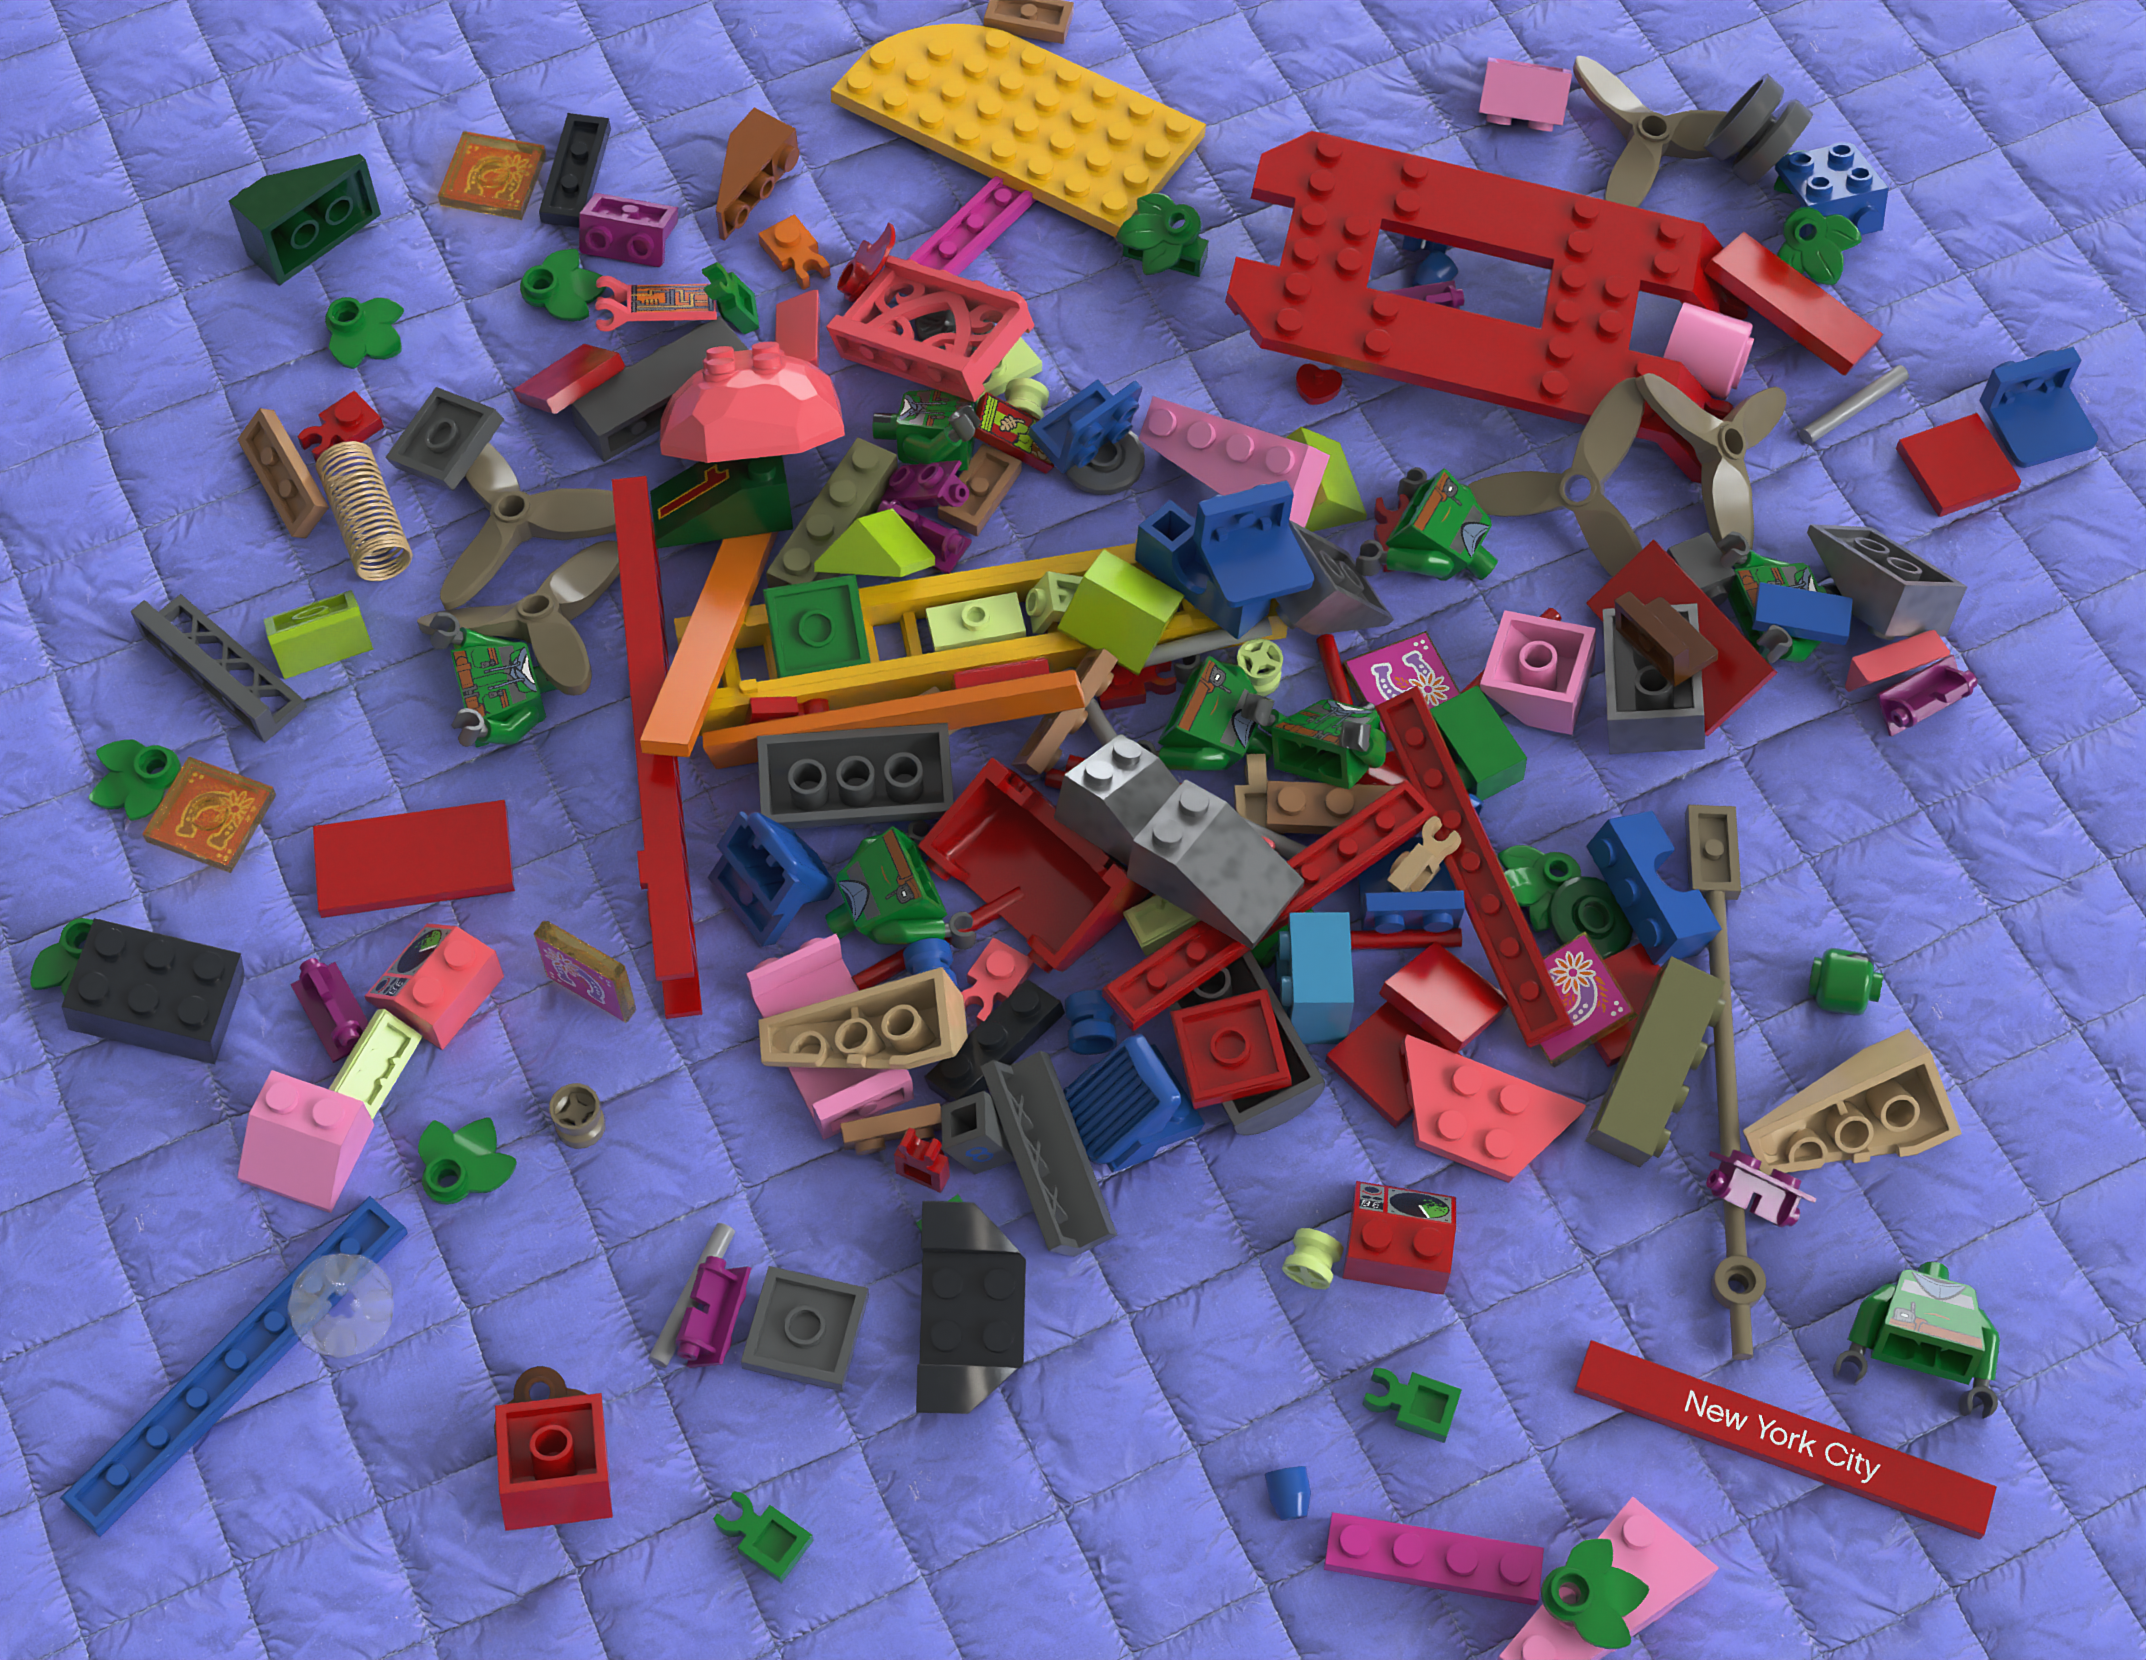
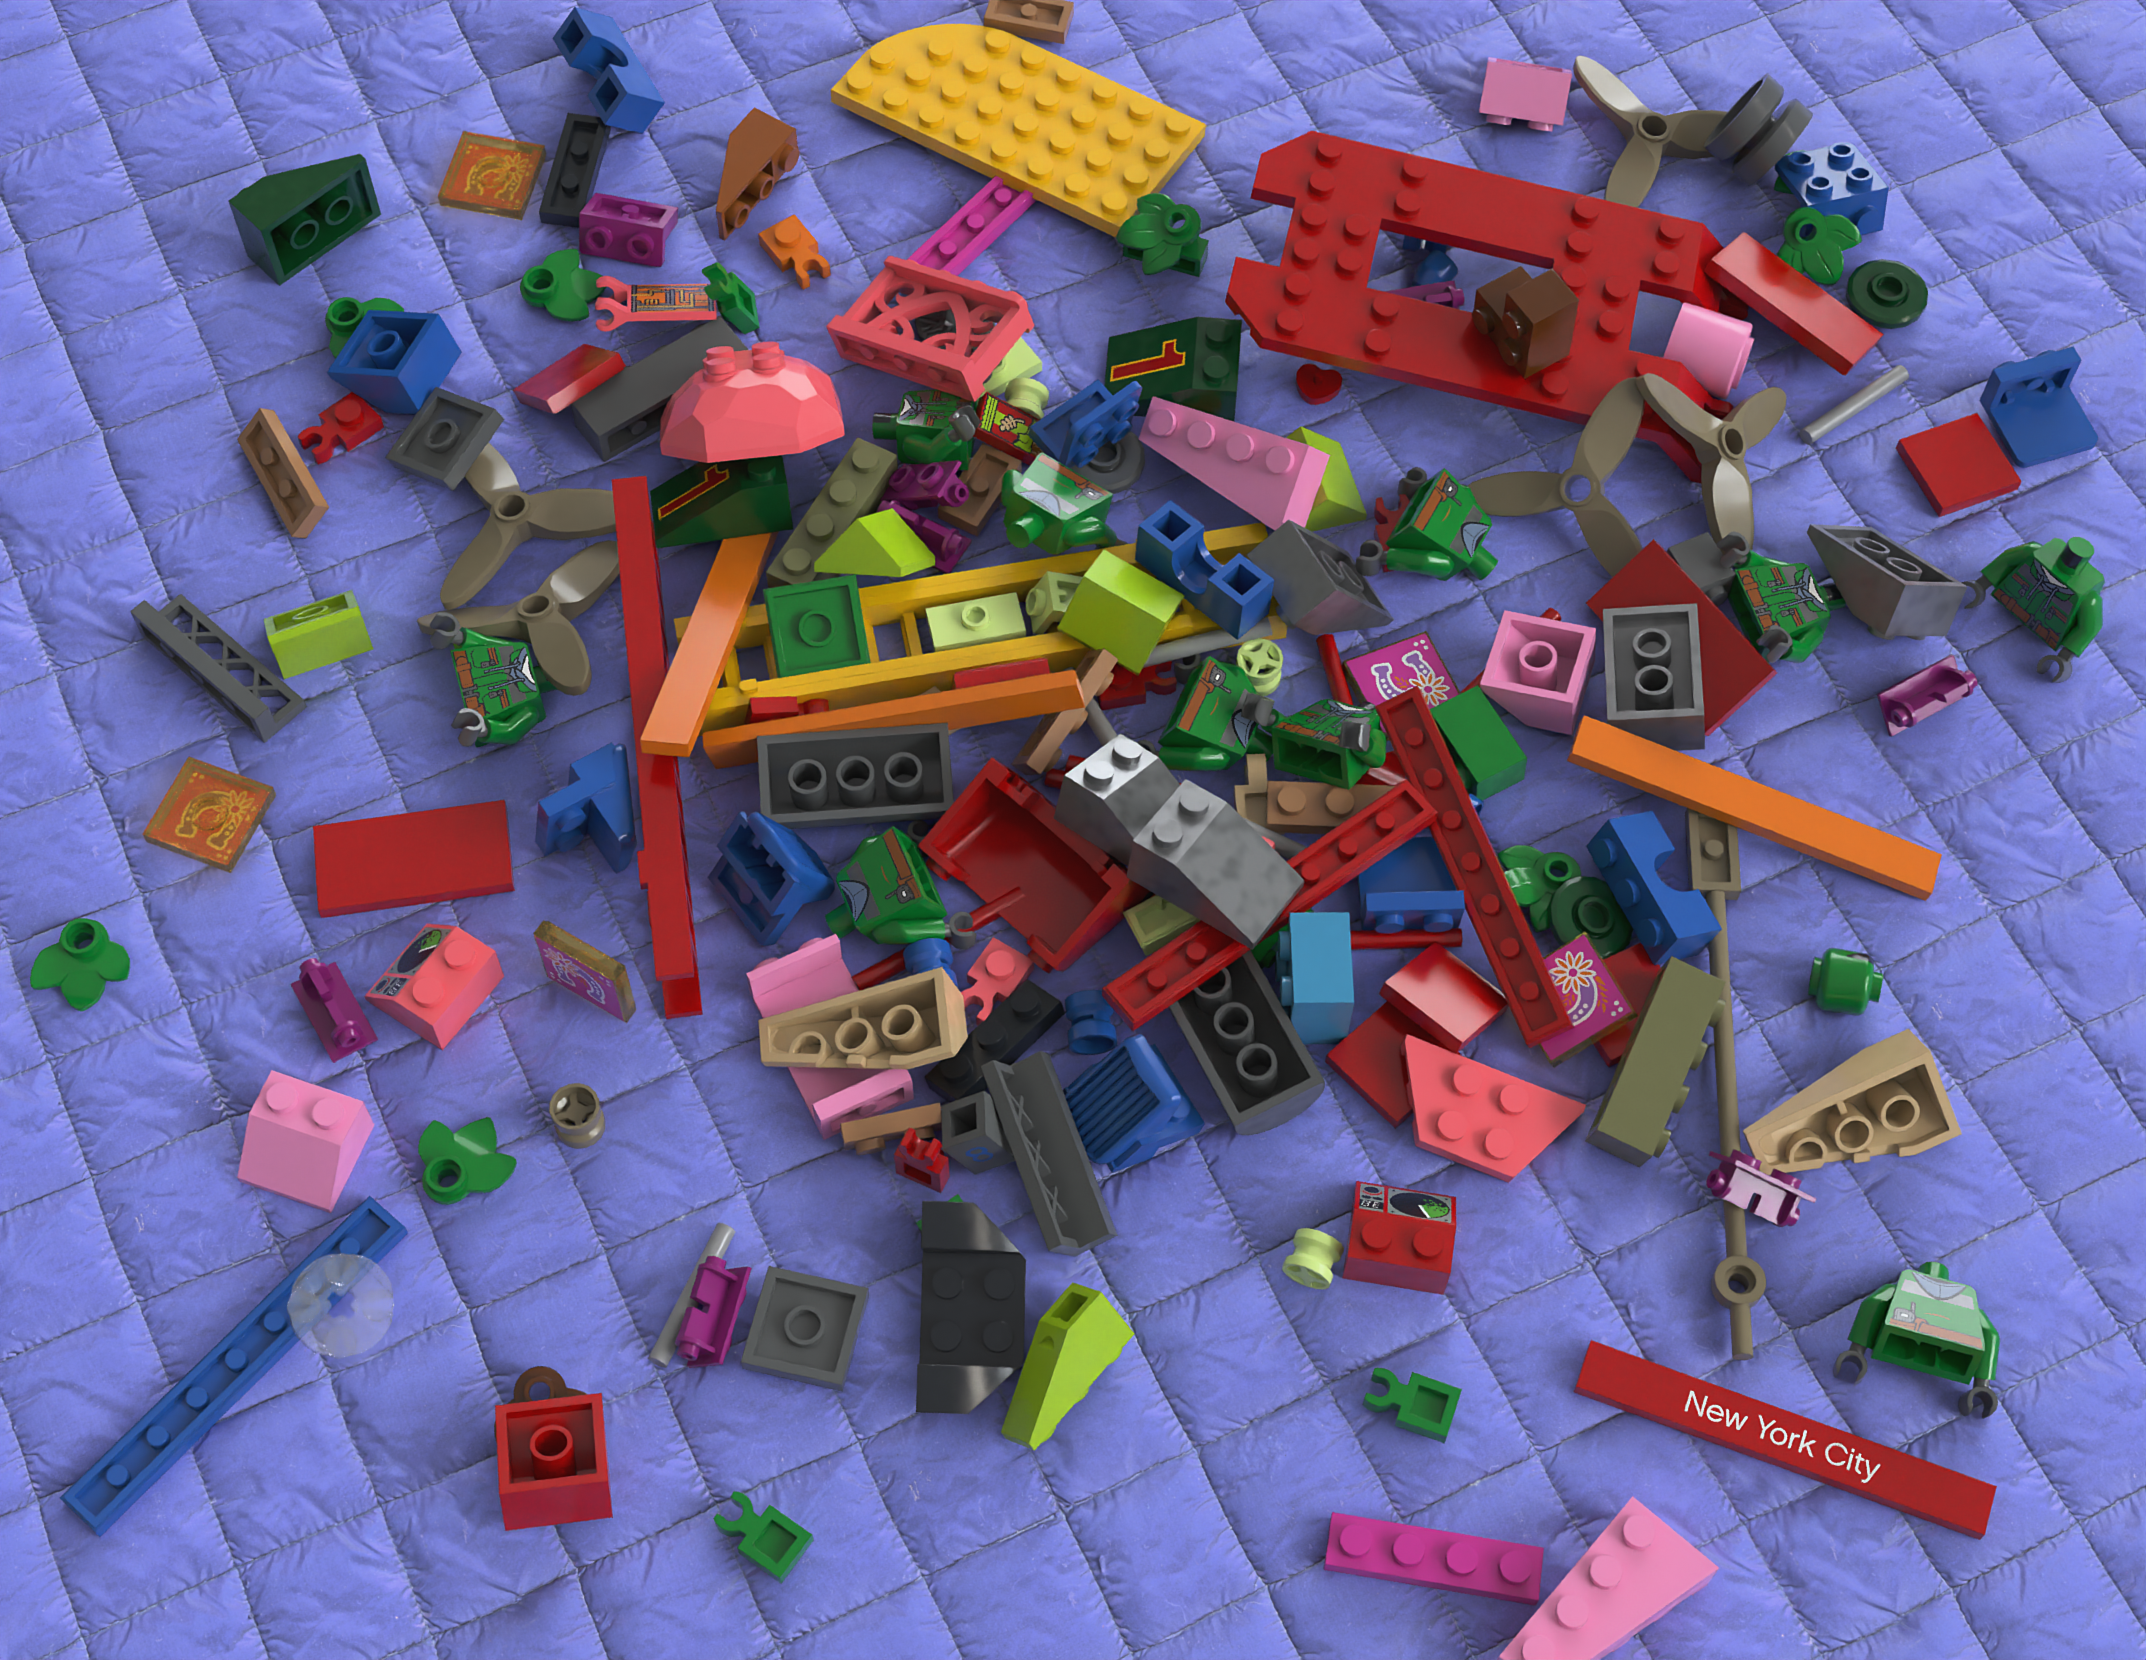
black brick [61,918,245,1065] -> none
green plate [88,739,181,821] -> none
tan piece [315,441,413,581] -> none
yellowish green plate [329,1009,423,1120] -> none
coral slope [775,290,820,368] -> none
red plate [837,222,896,302] -> none
red tile [1170,988,1292,1109] -> none
blue bracket [1193,480,1314,608] -> none
blue hose [1265,1466,1311,1521] -> none
tan plate [1387,816,1461,892] -> none
green plate [1541,1538,1650,1649] -> none
reddish brown panel [1614,591,1718,687] -> none
blue tile [1752,582,1853,645] -> none
coral slope [1845,630,1950,692] -> none
none -> blue slope [327,310,462,415]
none -> blue piece [535,742,637,874]
none -> blue arch [553,7,665,134]
none -> green torso [1001,452,1128,555]
none -> lime slope [1001,1282,1134,1451]
none -> dark green slope [1104,317,1242,422]
none -> reddish brown brick [1472,266,1579,379]
none -> orange tile [1567,715,1942,901]
none -> dark green wheel [1845,259,1928,329]
none -> green torso [1961,537,2105,683]

